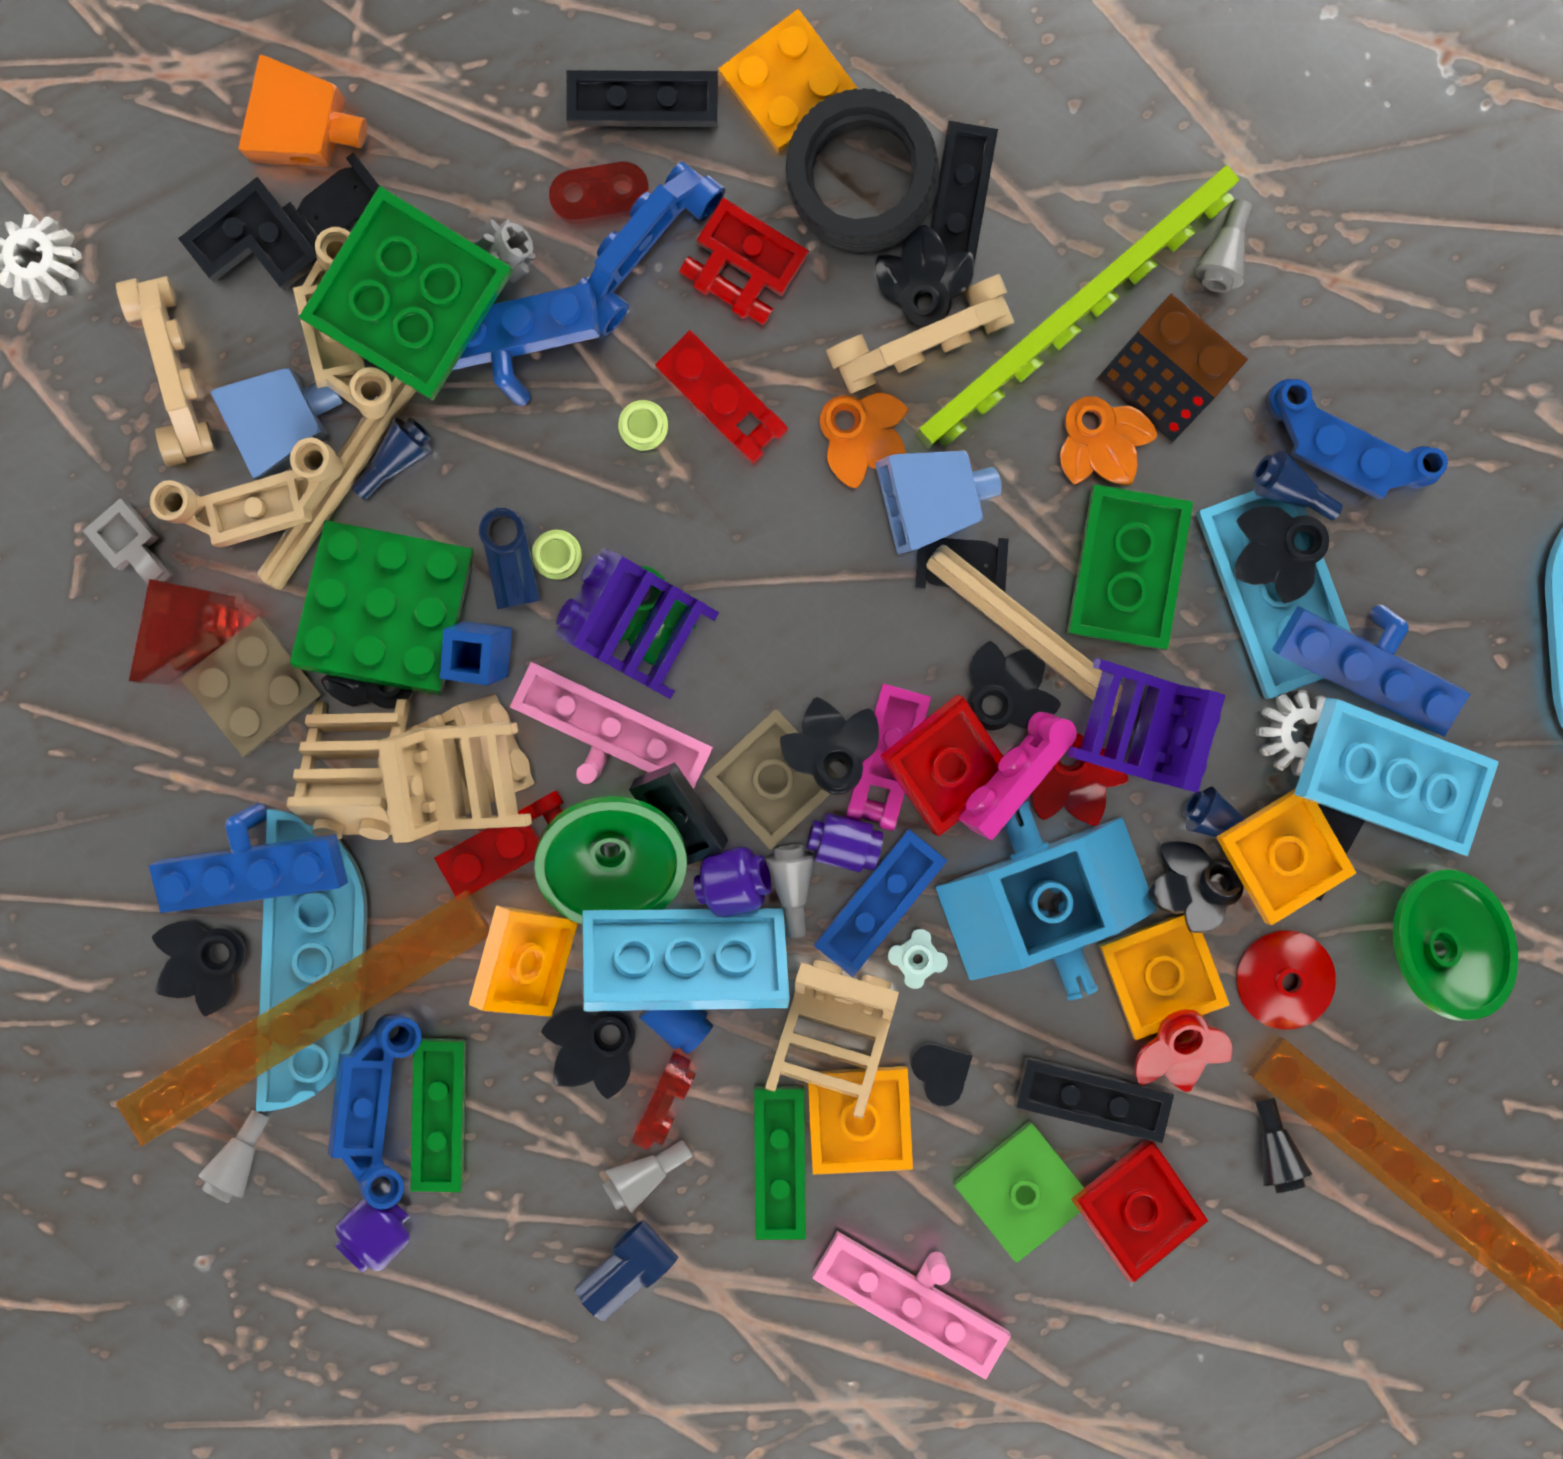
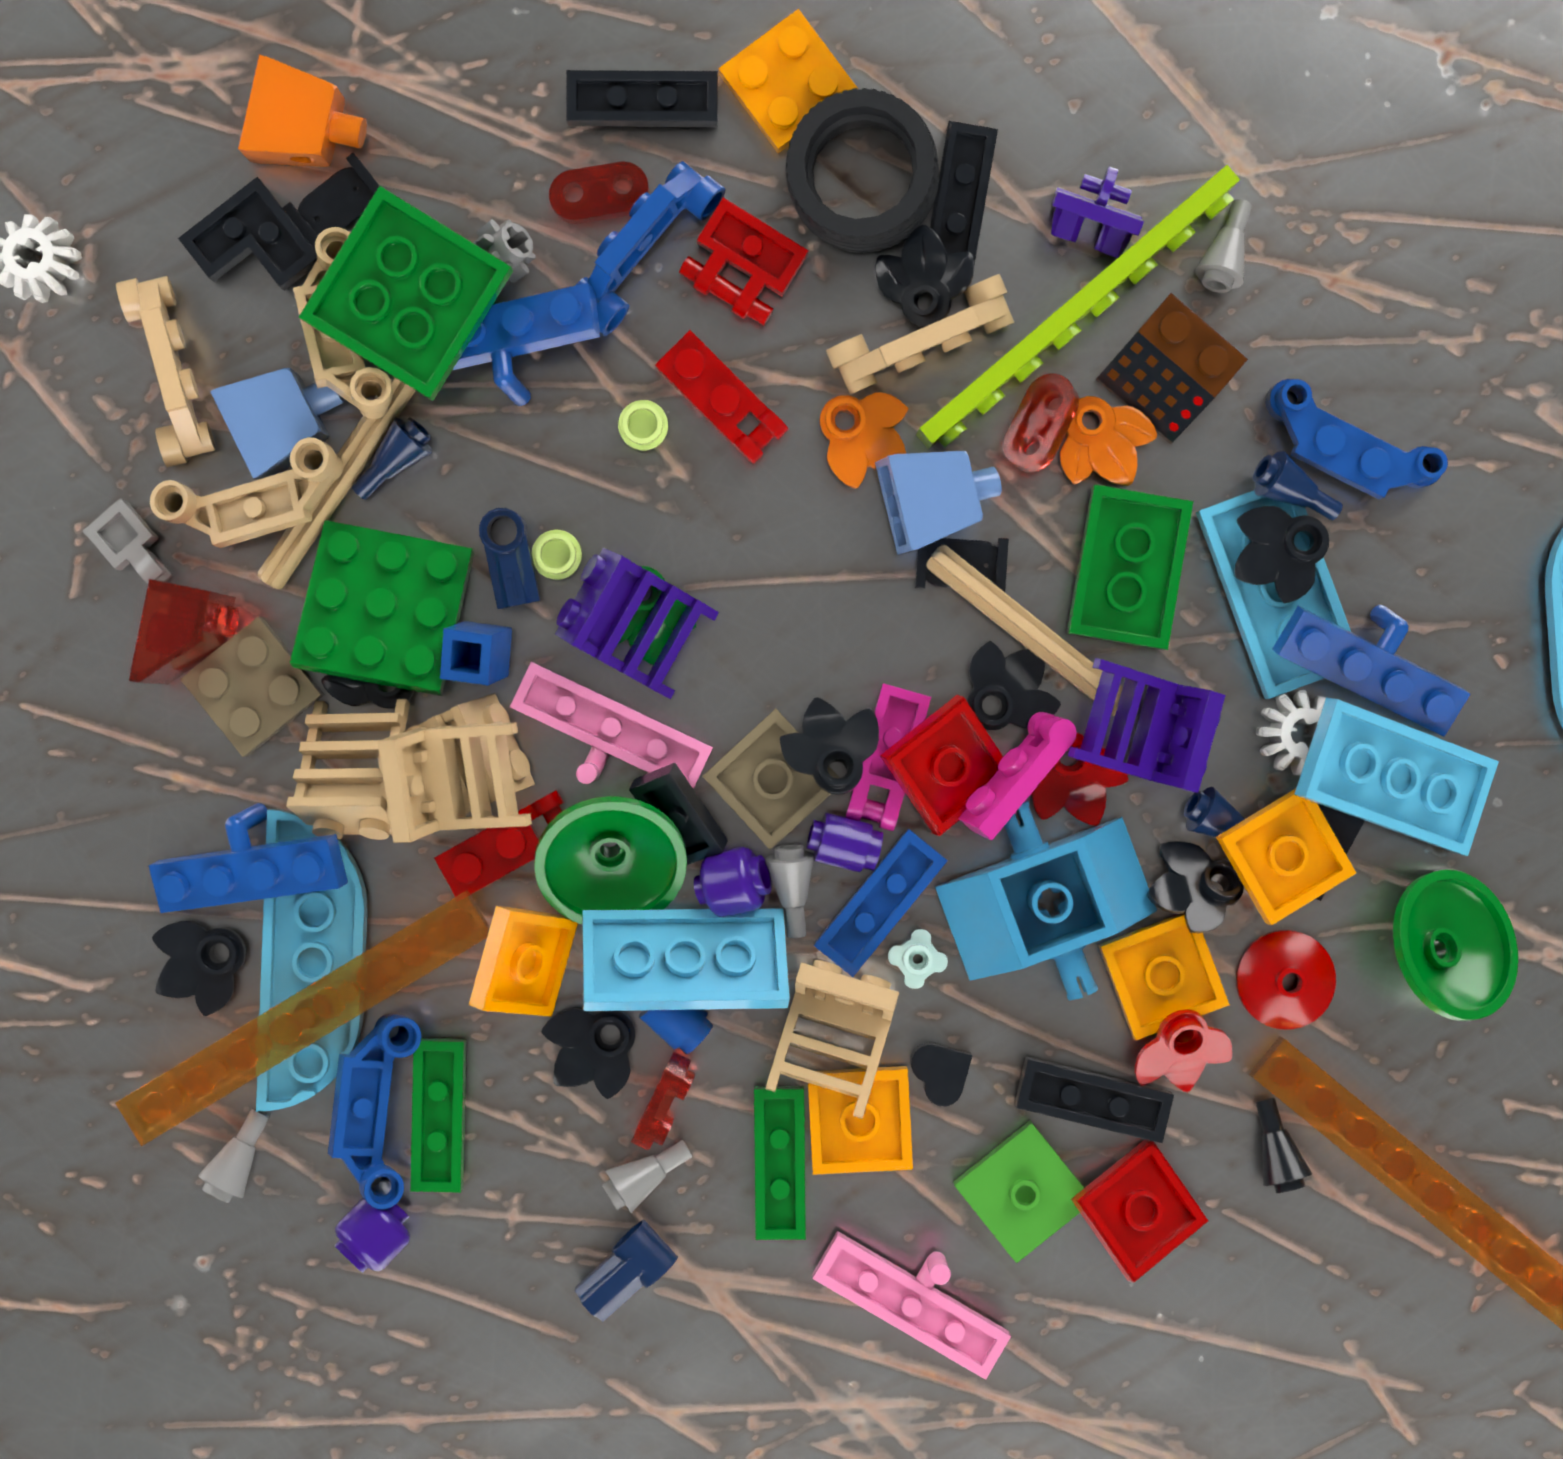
none -> clear red plate [1003,373,1079,473]
none -> dark purple hips [1051,166,1144,258]

